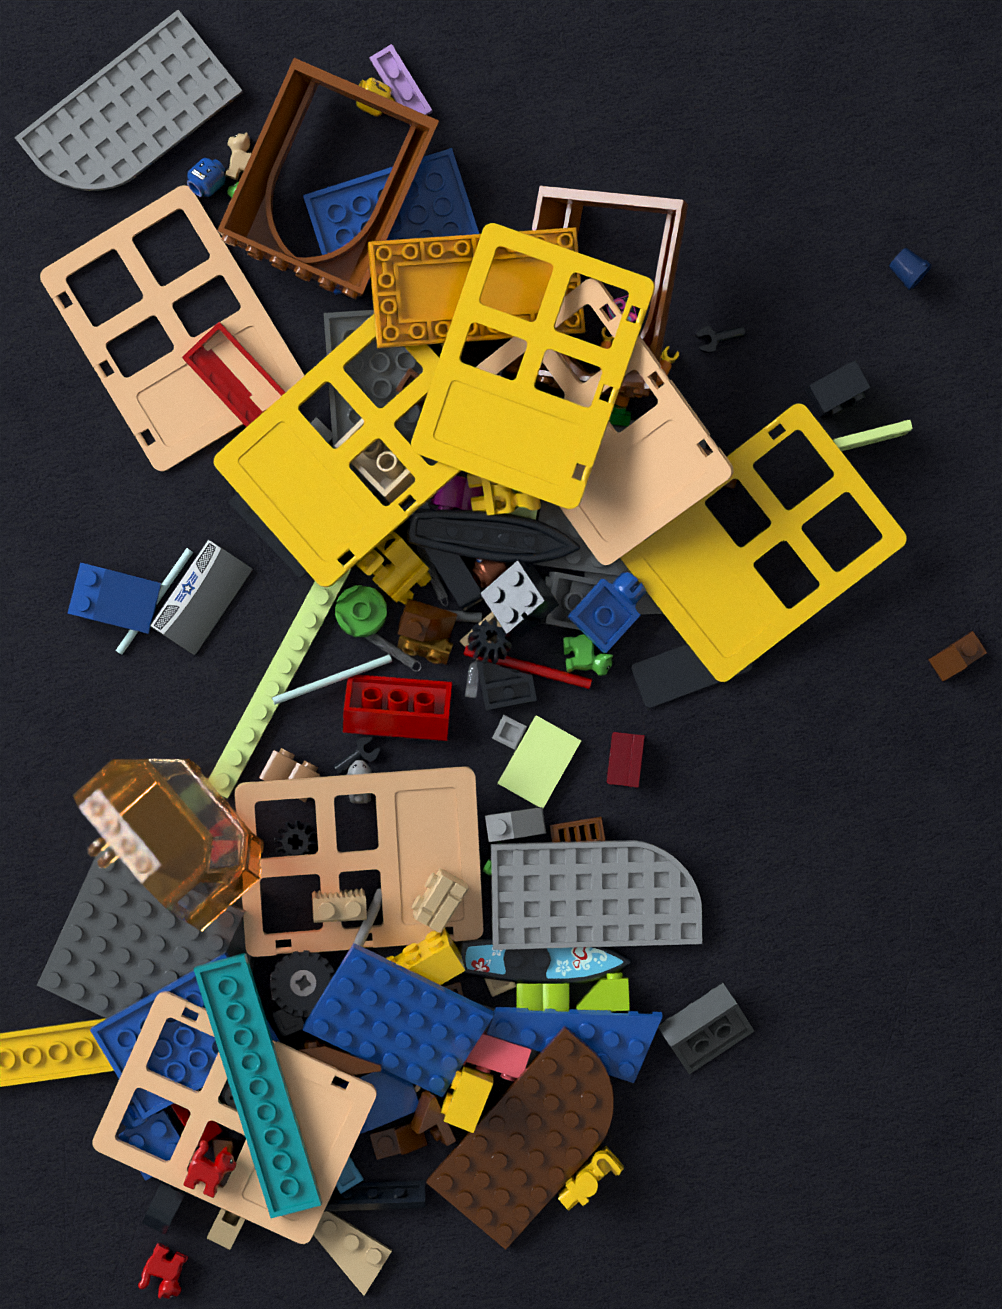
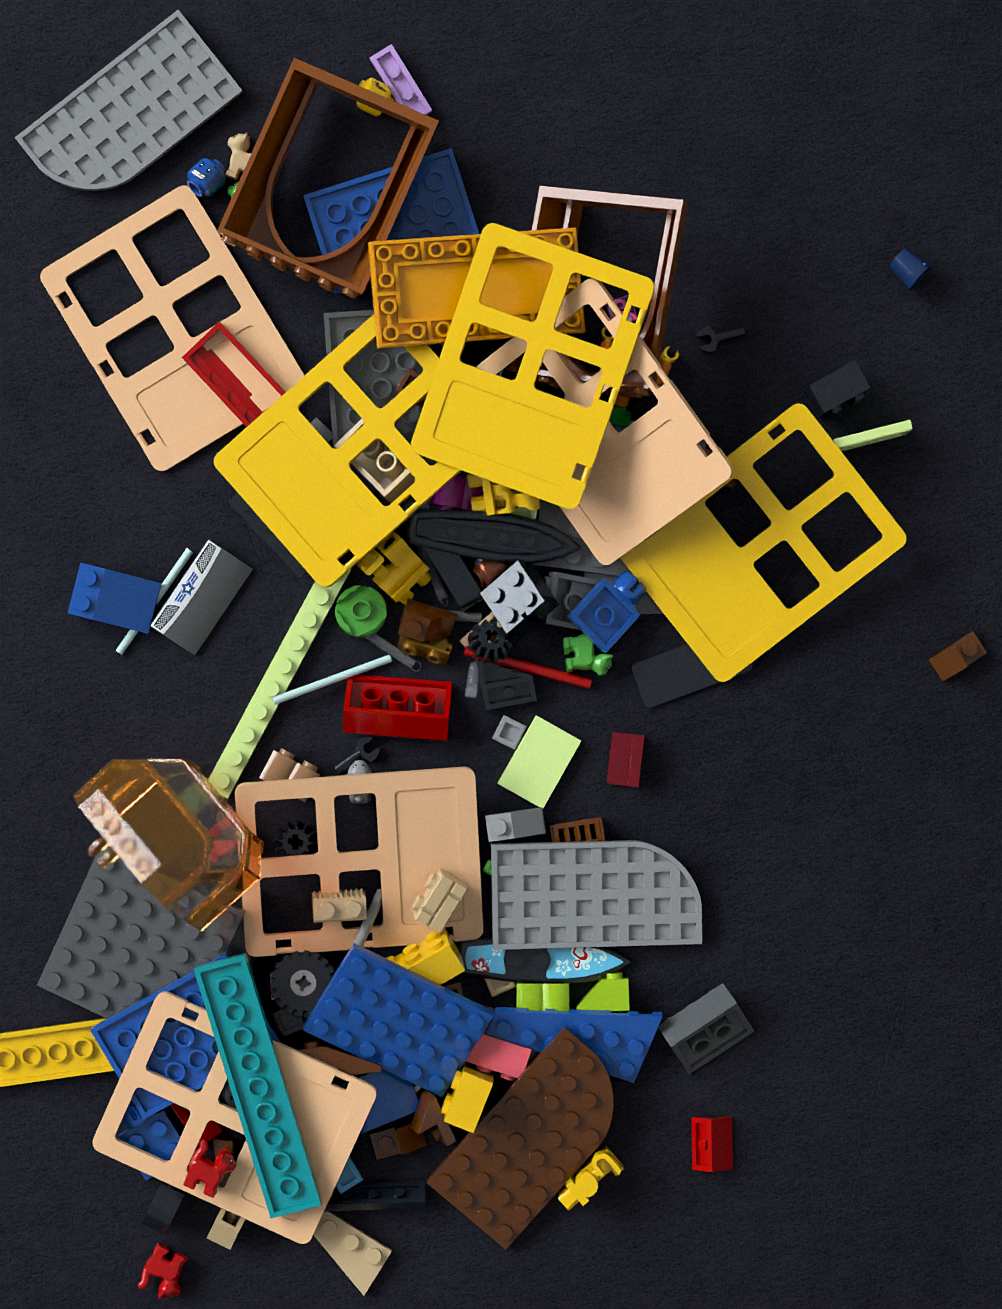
none -> red panel [691,1116,733,1172]

